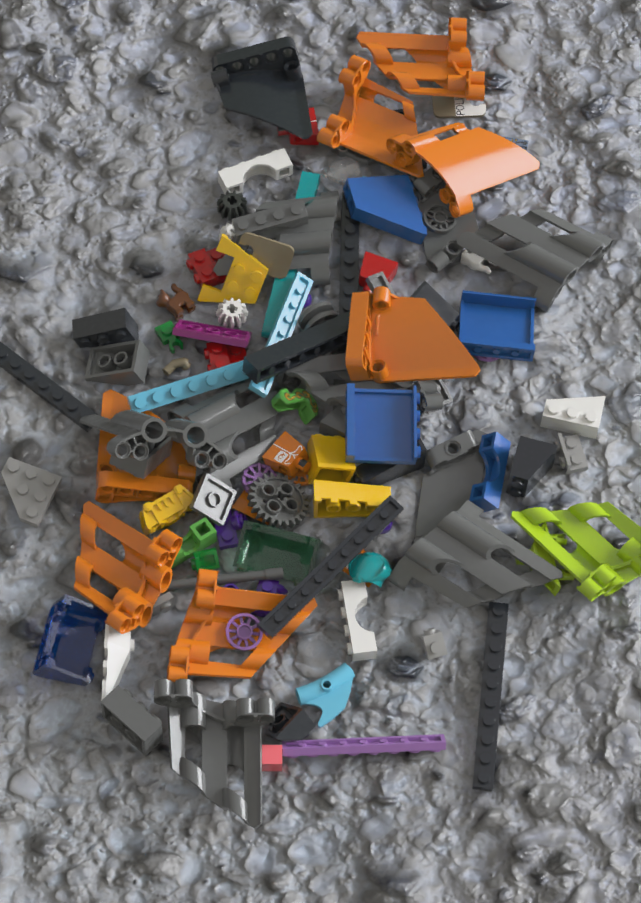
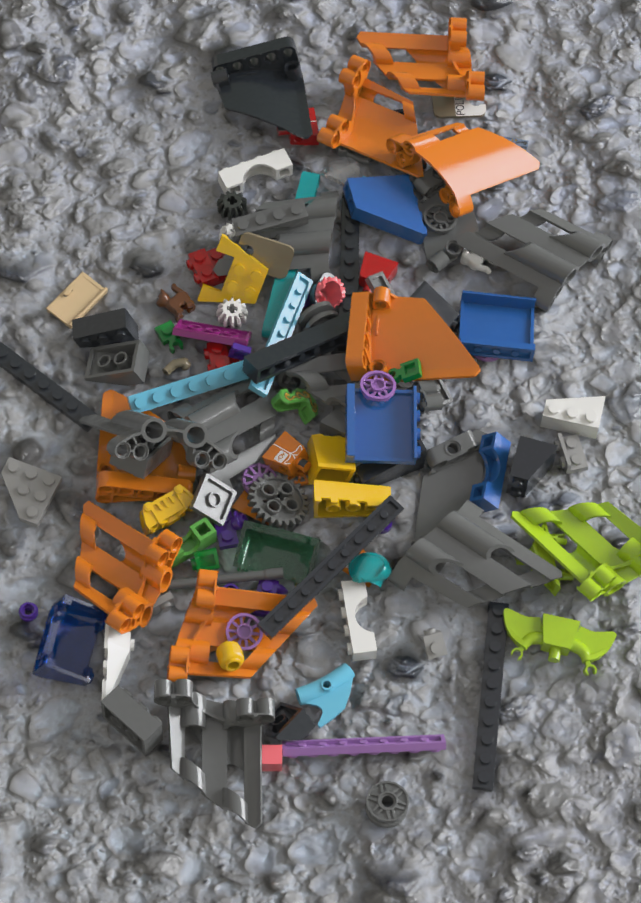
none -> dark purple plate [18,602,39,622]
none -> tan door [46,271,108,329]
none -> yellow head [216,641,244,671]
none -> dark purple tile [228,343,252,361]
none -> coral hair [309,272,346,309]
none -> medium lavender wheel [360,370,396,402]
none -> dark grey wheel [365,781,409,828]
none -> green plate [388,358,422,384]
none -> lime torso [503,608,617,676]

